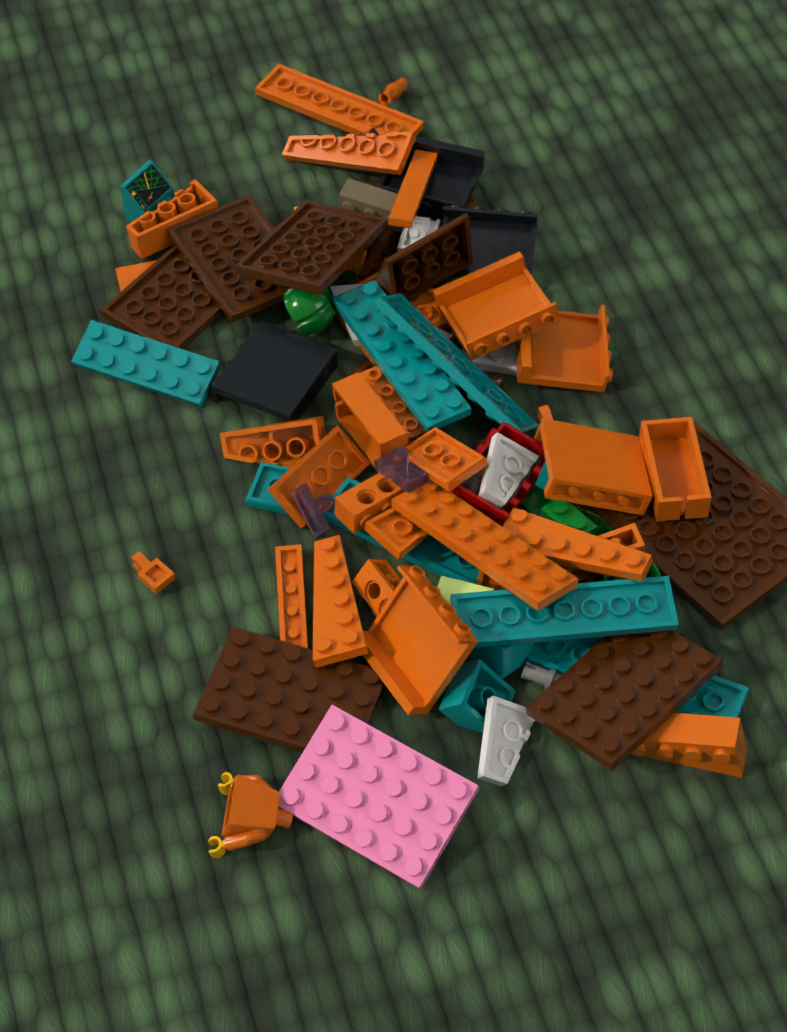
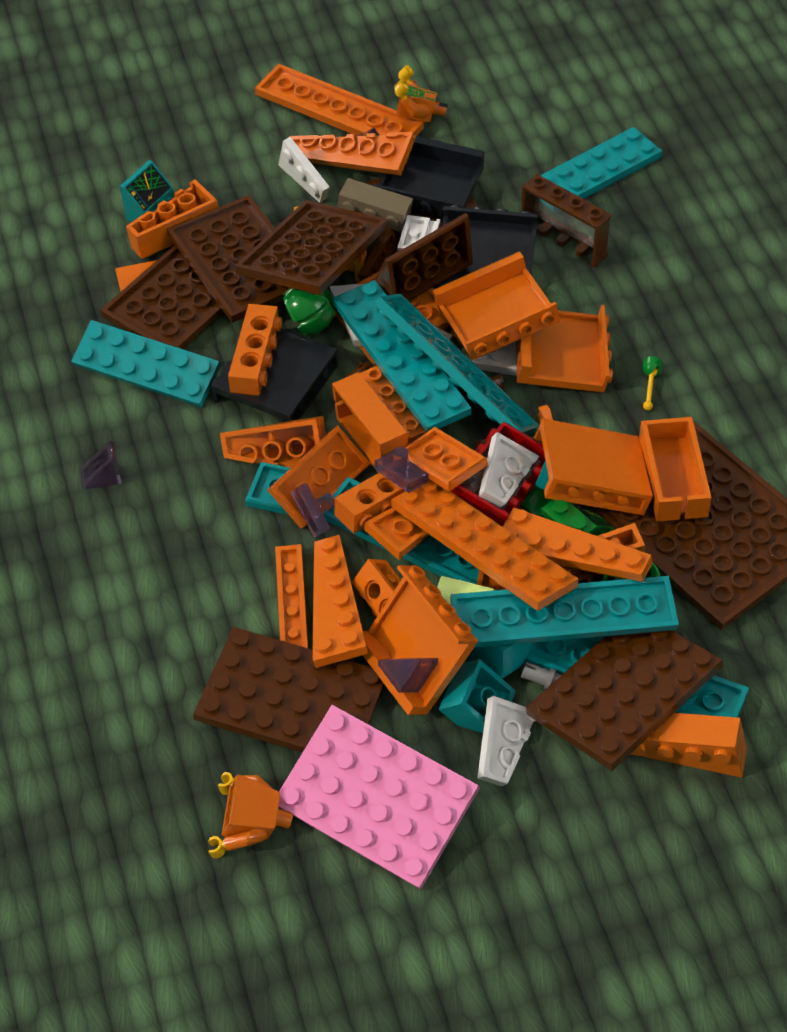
orange plate [131,551,175,594] -> none
orange pin [378,77,409,106] -> none
orange tile [388,150,438,228] -> none
none -> clear purple slope [80,440,122,489]
none -> orange brick [228,304,282,396]
none -> white wing [278,137,330,203]
none -> slope [378,658,438,693]
none -> orange torso [394,65,448,122]
none -> reddish brown window [522,174,612,268]
none -> teal plate [540,127,662,213]
none -> hinge [643,356,663,411]

